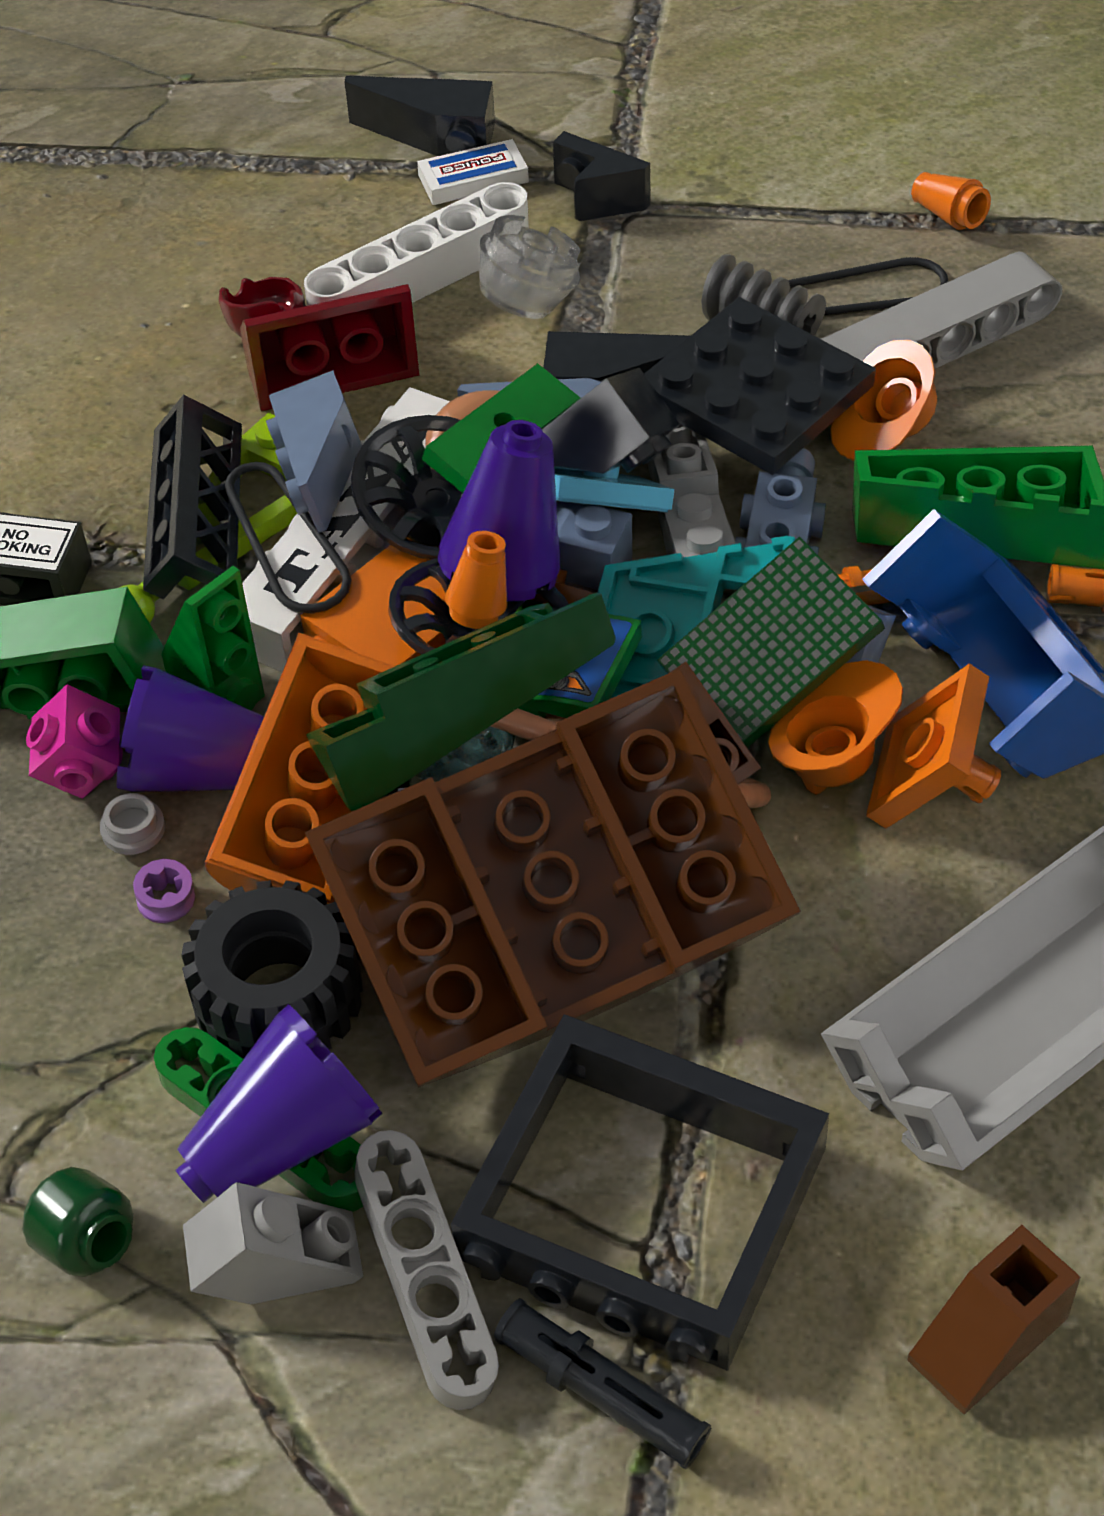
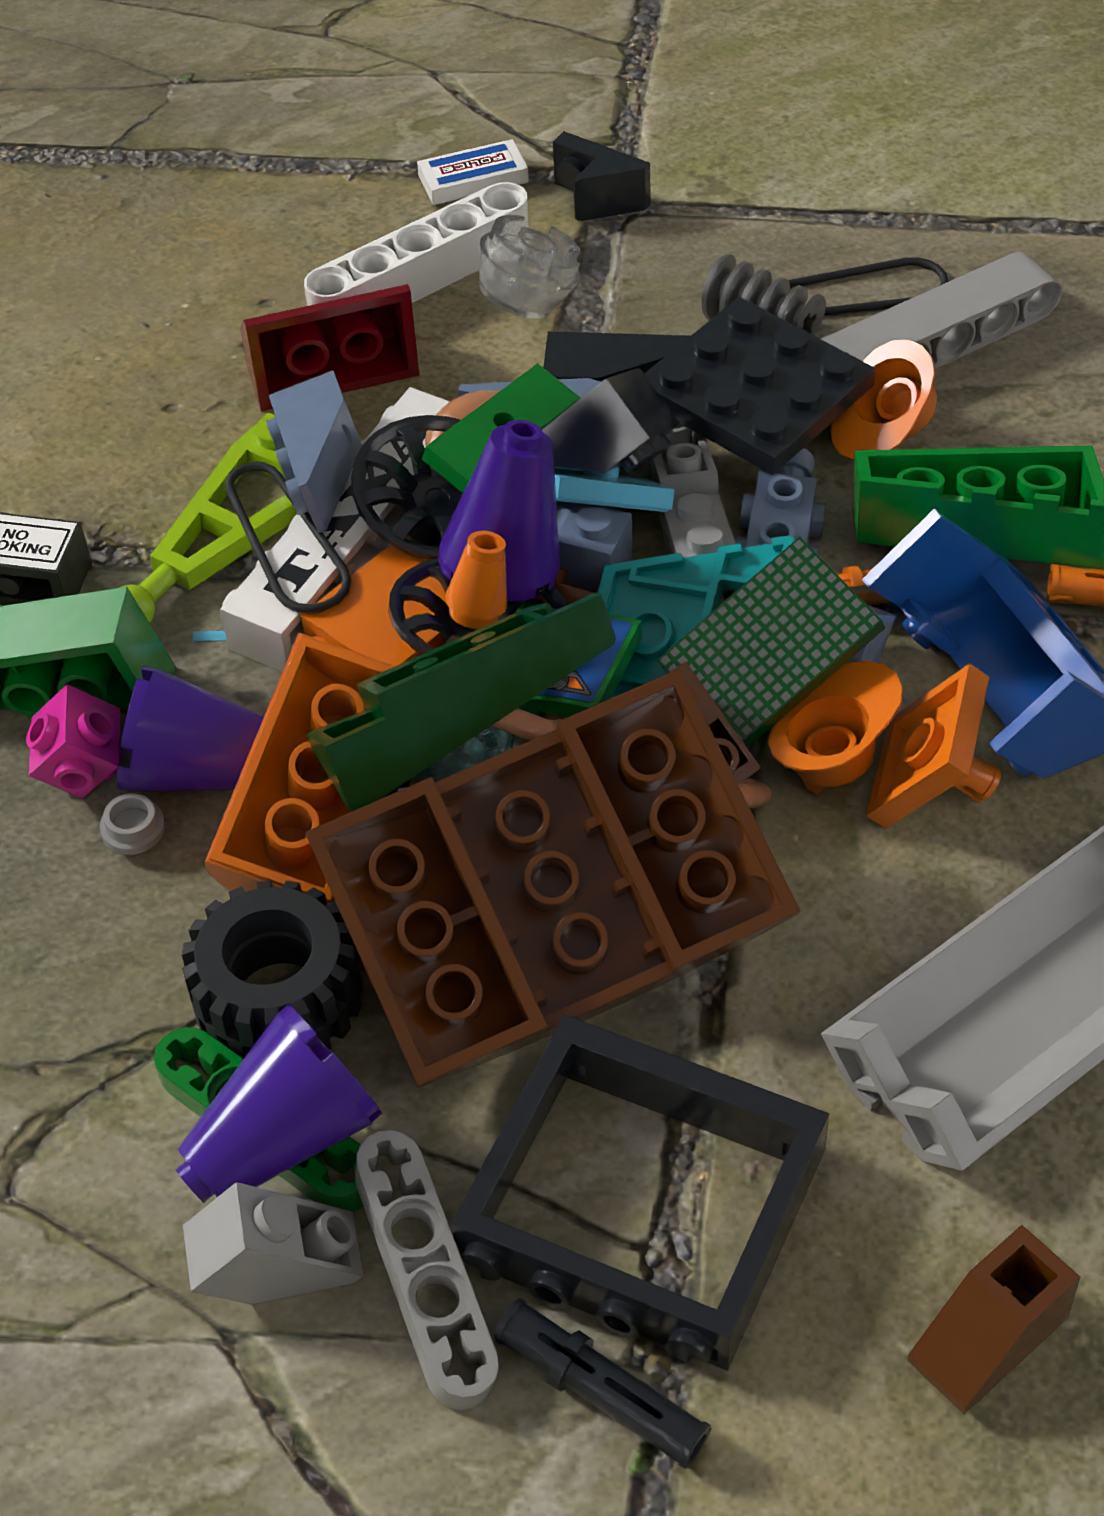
dark green head [22,1167,134,1277] -> none
medium lavender bush [133,859,195,923] -> none
black fence [143,394,242,600] -> none
green slope [161,566,265,710] -> none
dark red hair [219,277,306,338] -> none
black slope [344,76,495,156] -> none
orange cone [911,172,991,230] -> none

